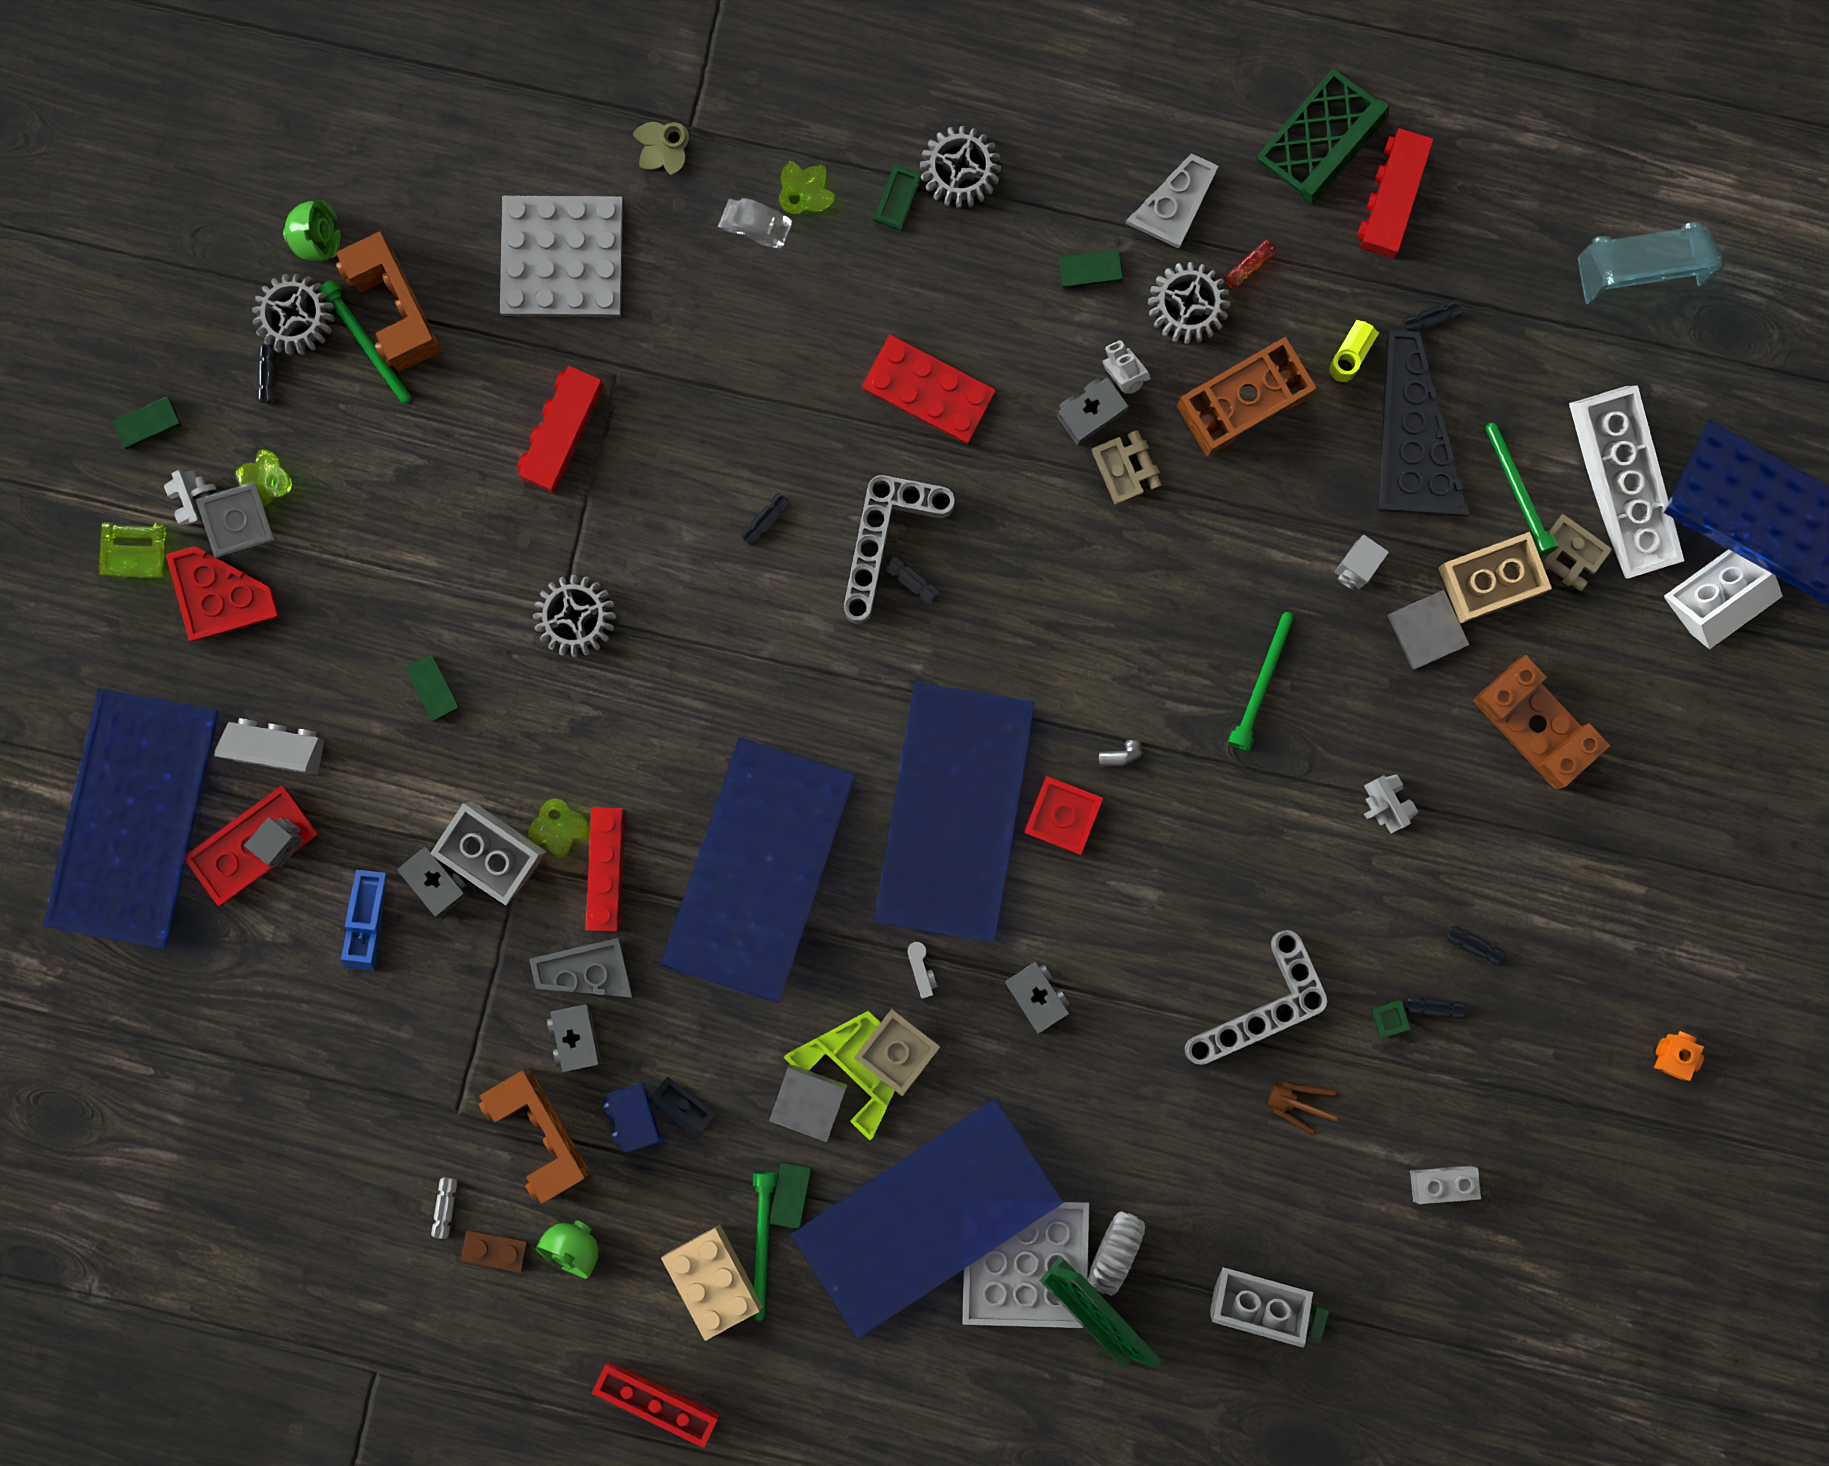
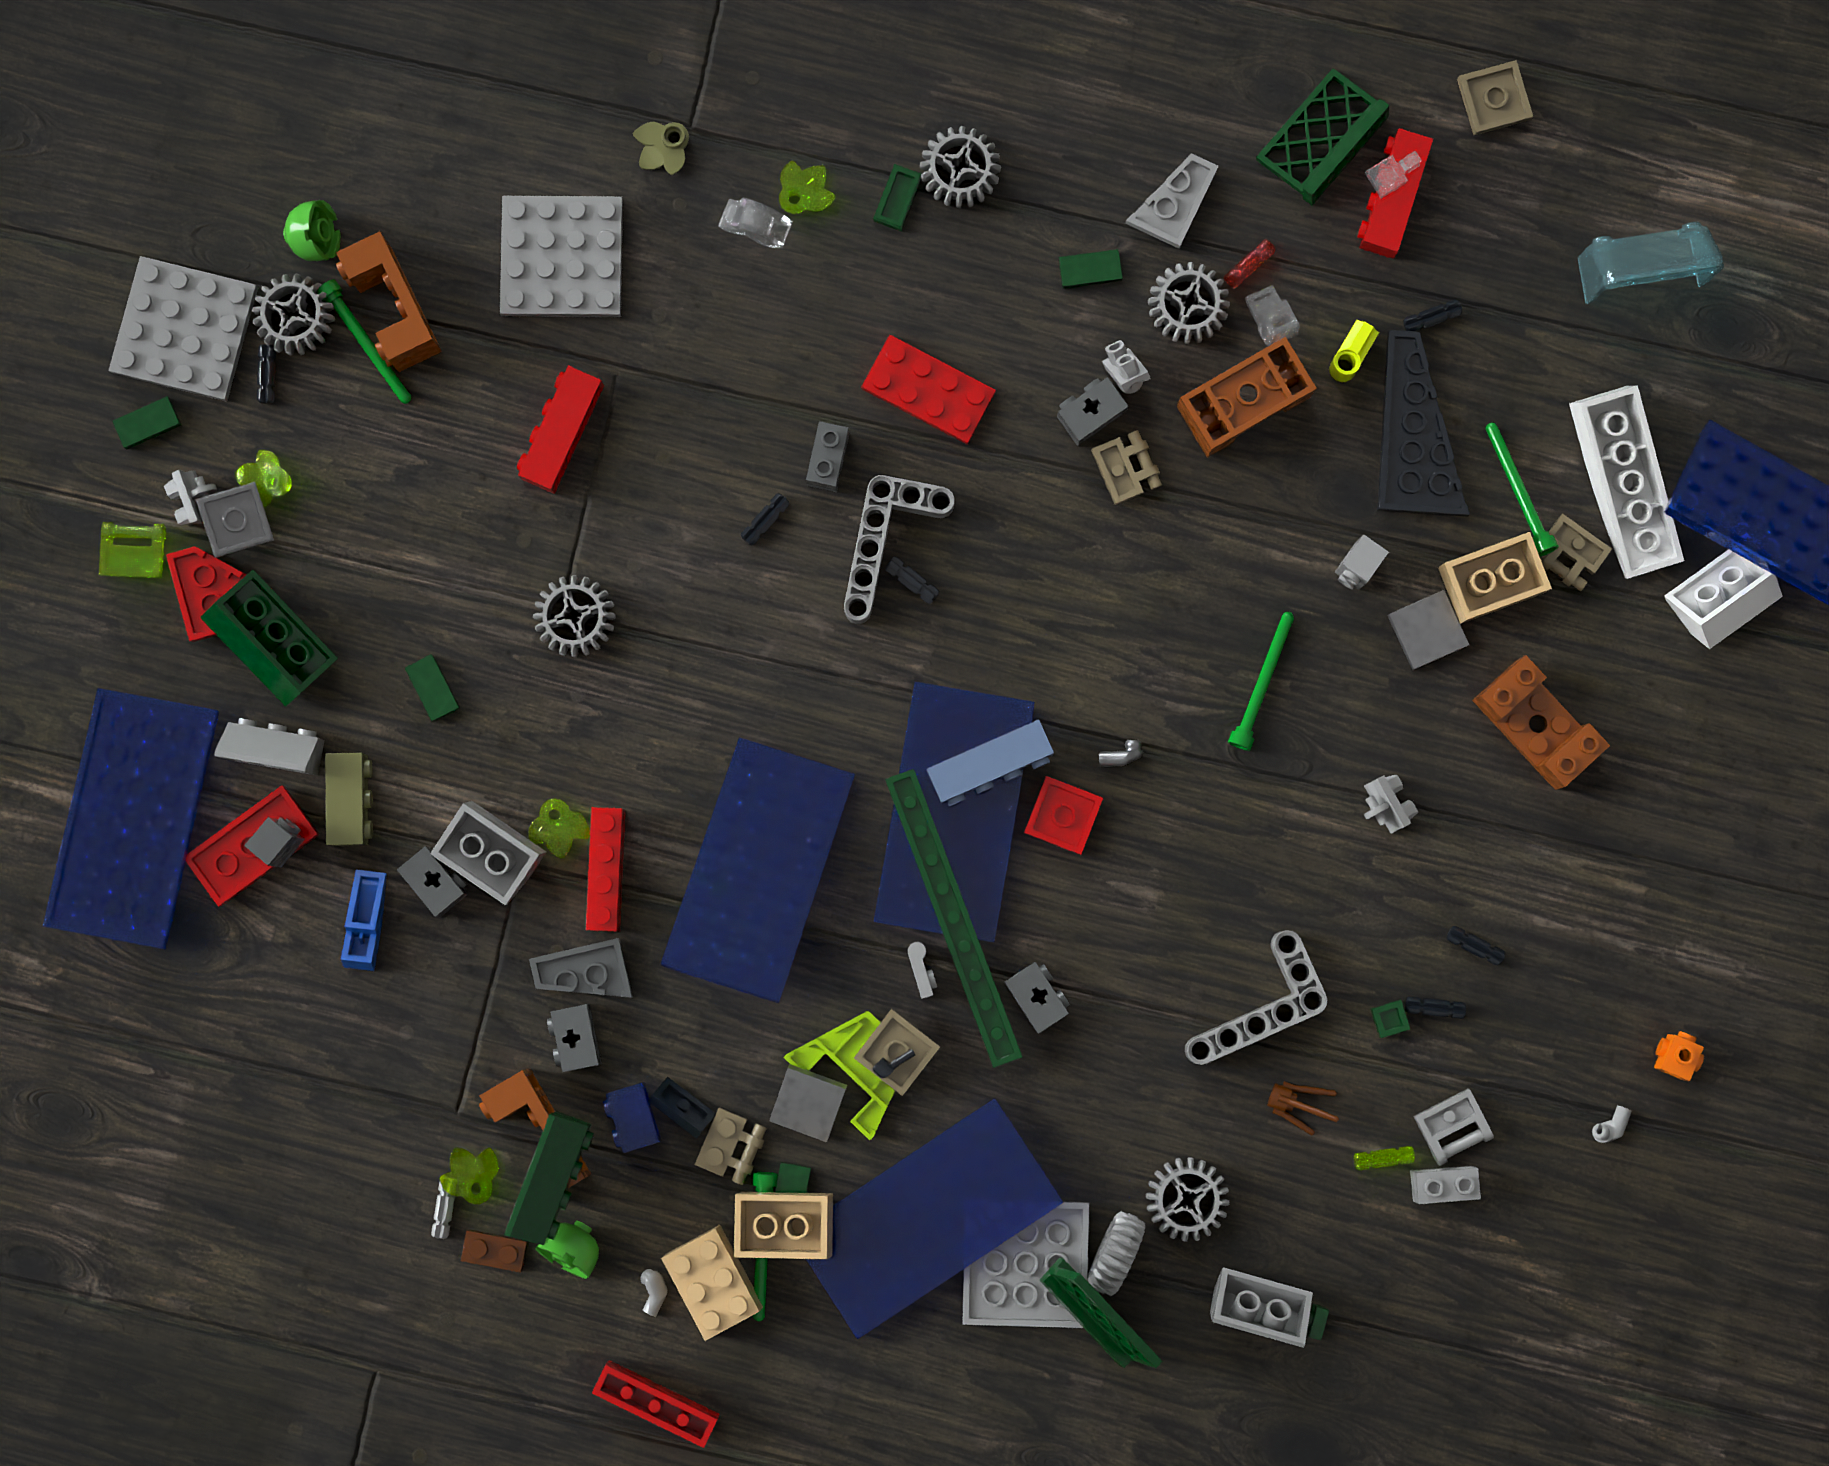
none -> light grey plate [108,256,258,402]
none -> dark green slope [200,570,338,707]
none -> olive brick [325,753,373,846]
none -> clear neon green plate [439,1147,498,1204]
none -> dark green slope [504,1111,594,1245]
none -> light grey arm [641,1269,668,1317]
none -> dark tan plate [695,1107,767,1185]
none -> tan brick [734,1192,833,1259]
none -> dark grey brick [806,421,850,492]
none -> black hand [872,1049,915,1078]
none -> dark green plate [885,768,1022,1068]
none -> sand blue brick [926,720,1054,807]
none -> light grey gear [1146,1157,1229,1242]
none -> clear brick [1245,285,1299,346]
none -> clear neon green axle [1354,1146,1415,1170]
none -> clear plate [1365,151,1422,199]
none -> light grey plate [1413,1089,1494,1166]
none -> dark tan plate [1457,60,1533,135]
none -> light grey arm [1592,1105,1632,1143]

